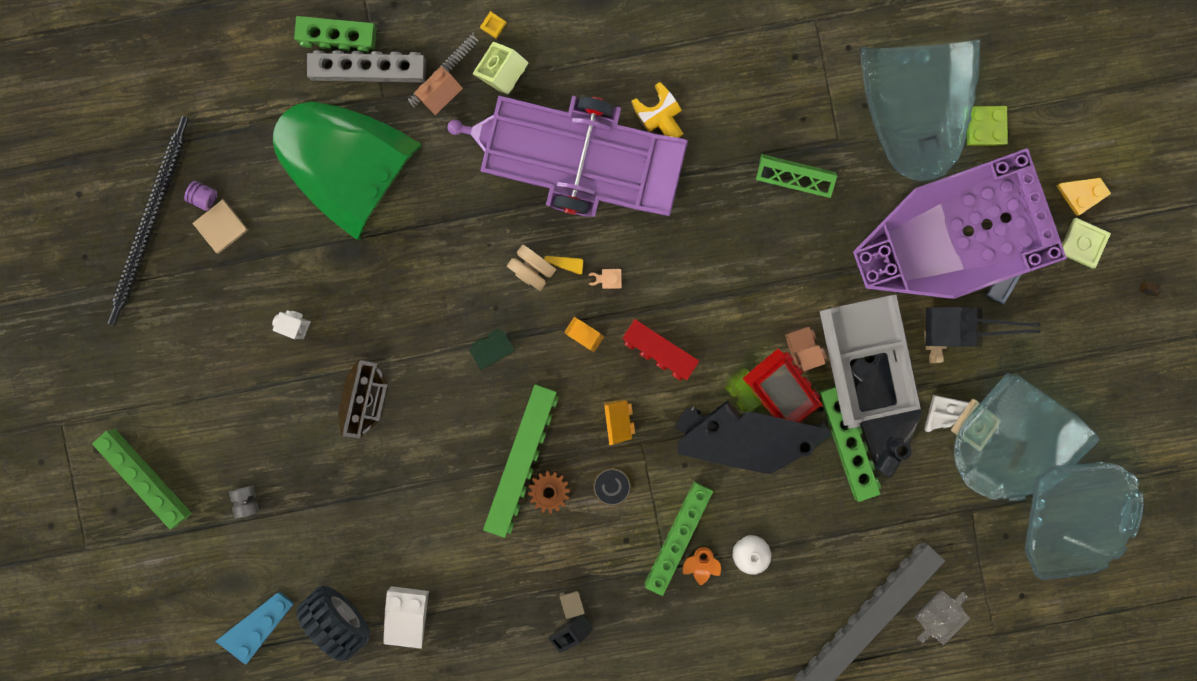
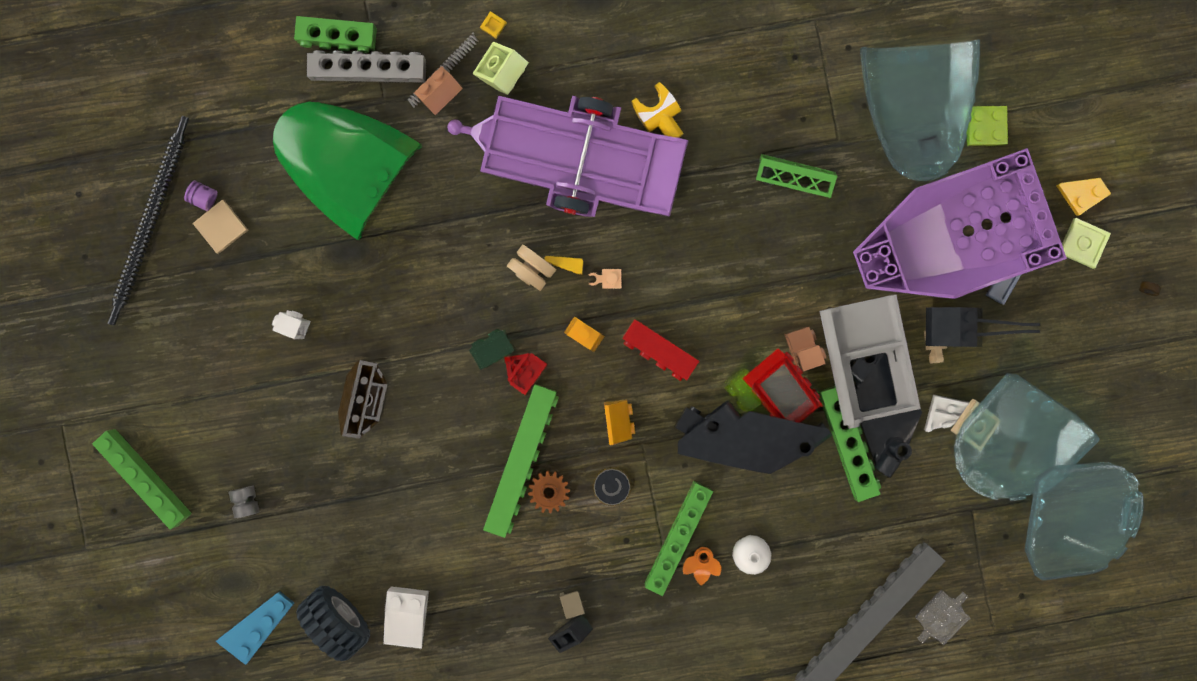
none -> red slope [504,353,548,395]

